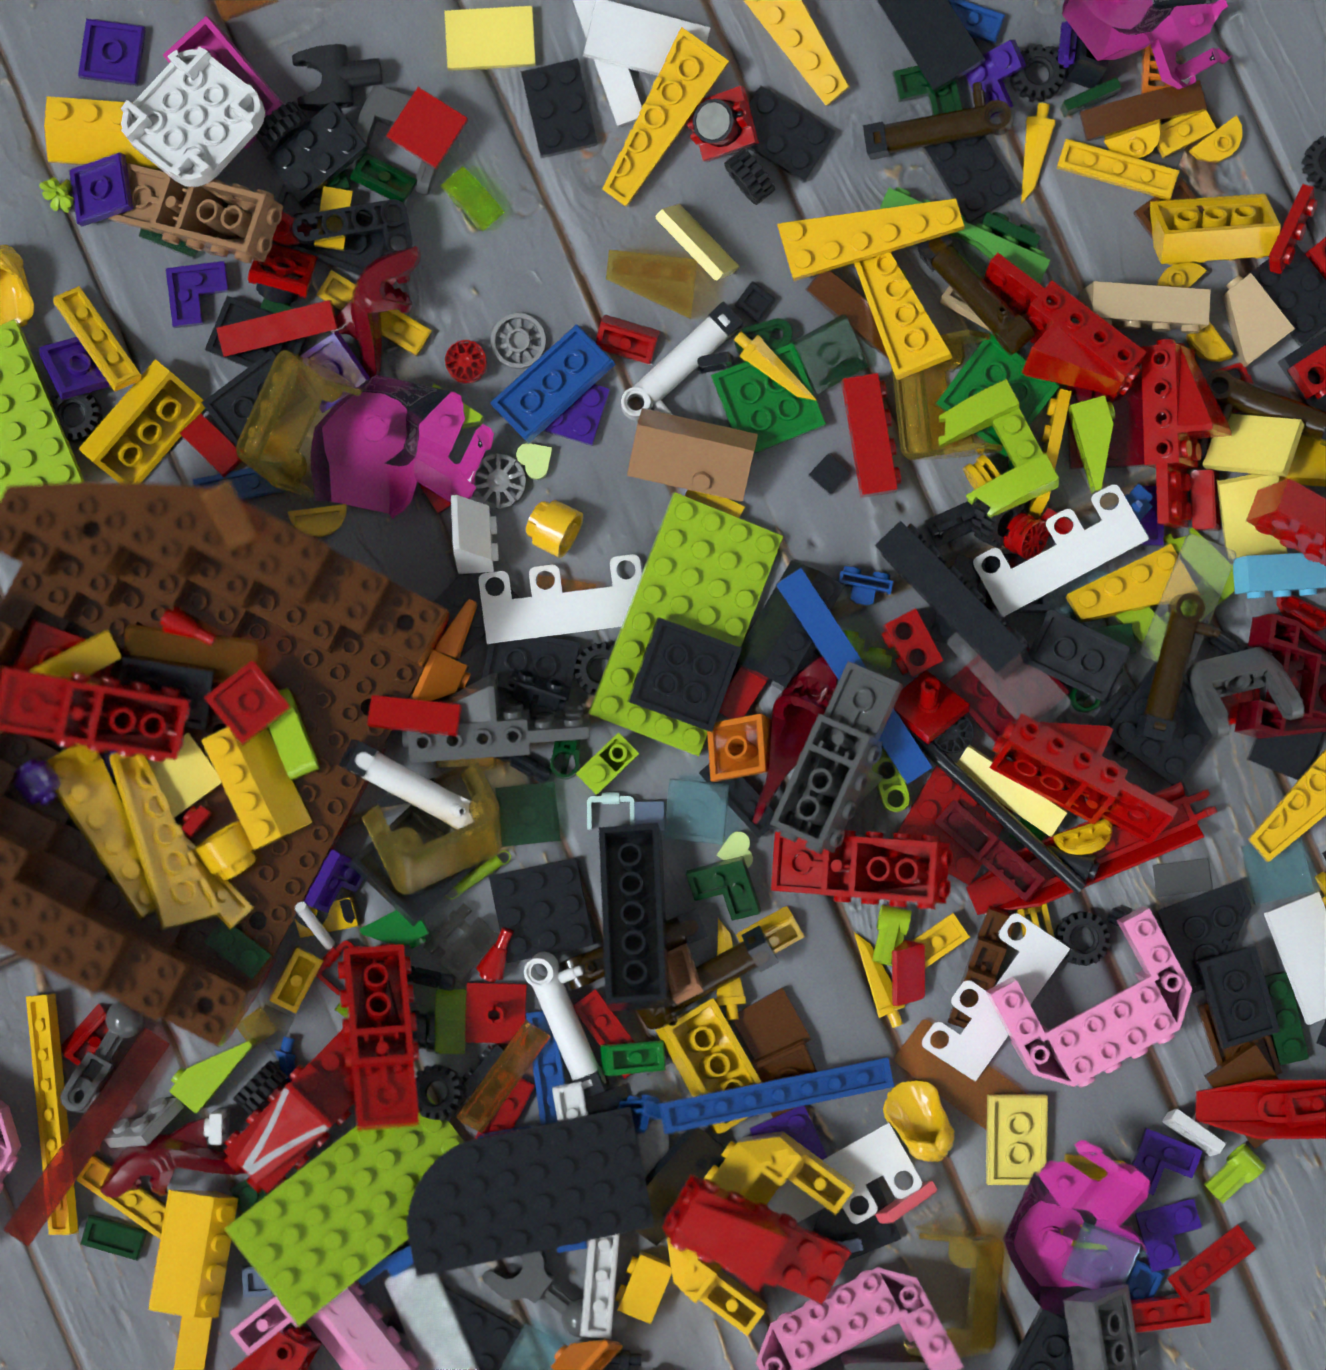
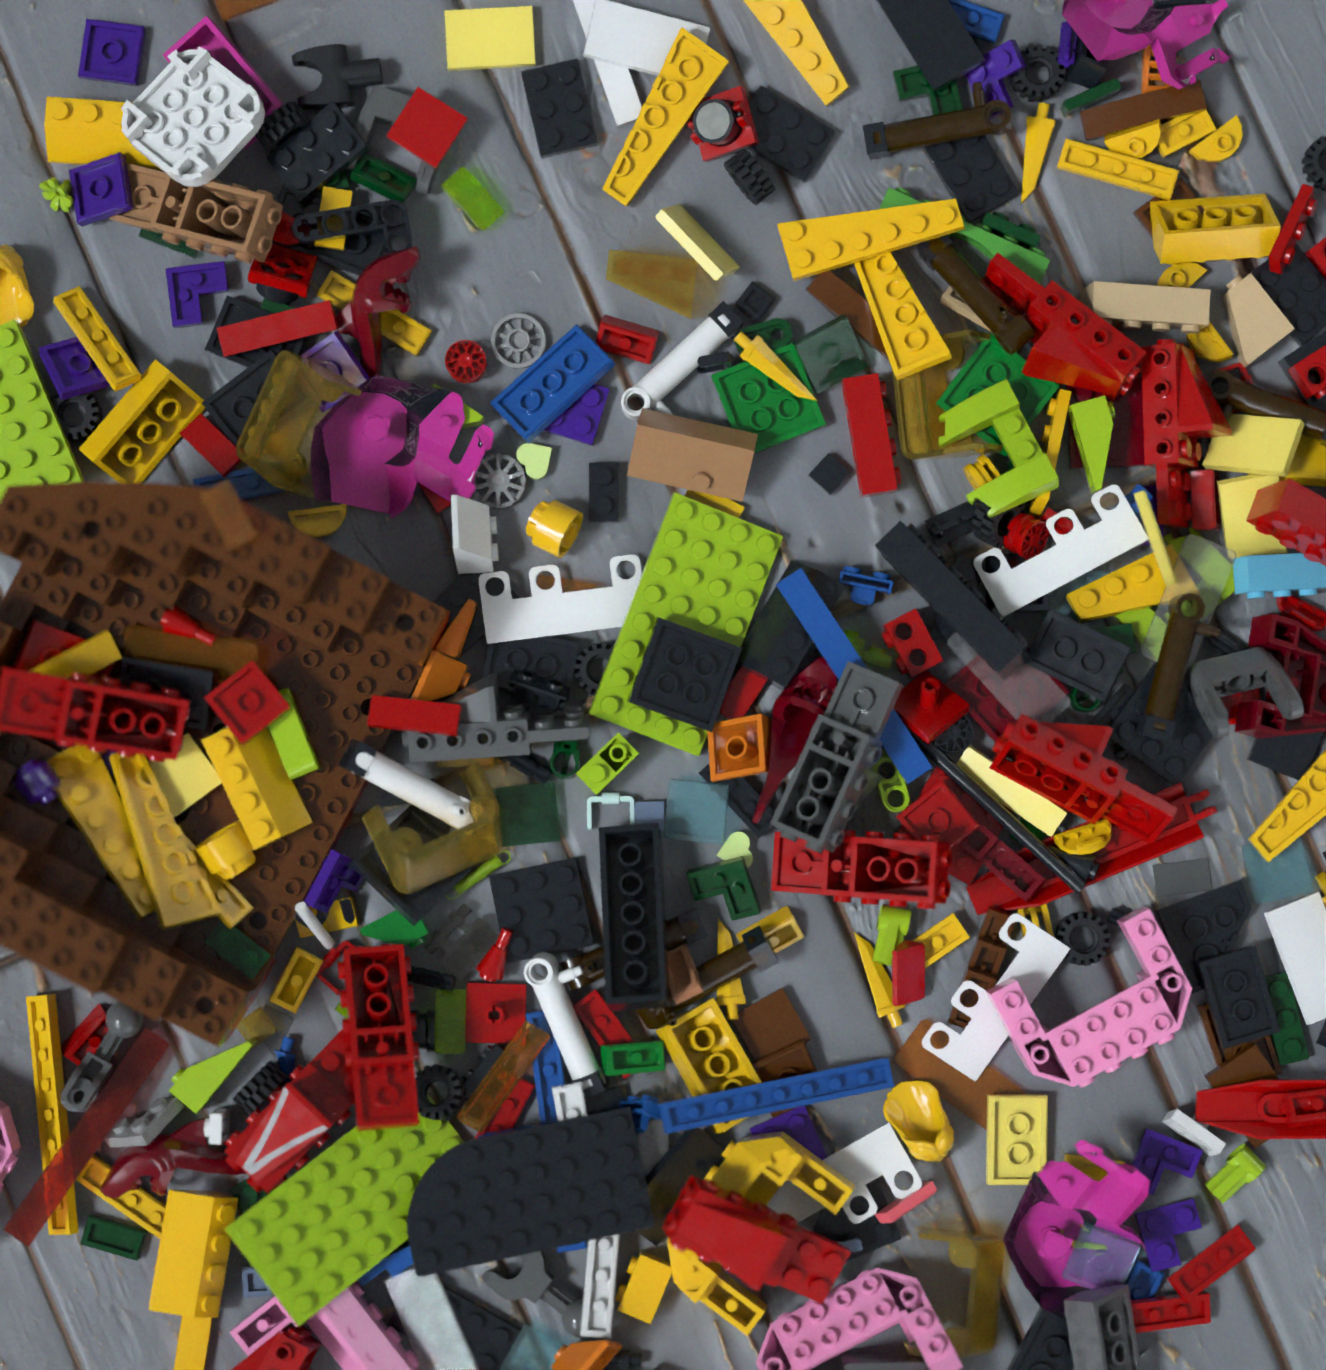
red plate [181,805,213,837] -> none
none -> black plate [589,462,619,523]
none -> red tile [896,779,980,850]
none -> light yellow tile [1134,490,1177,587]

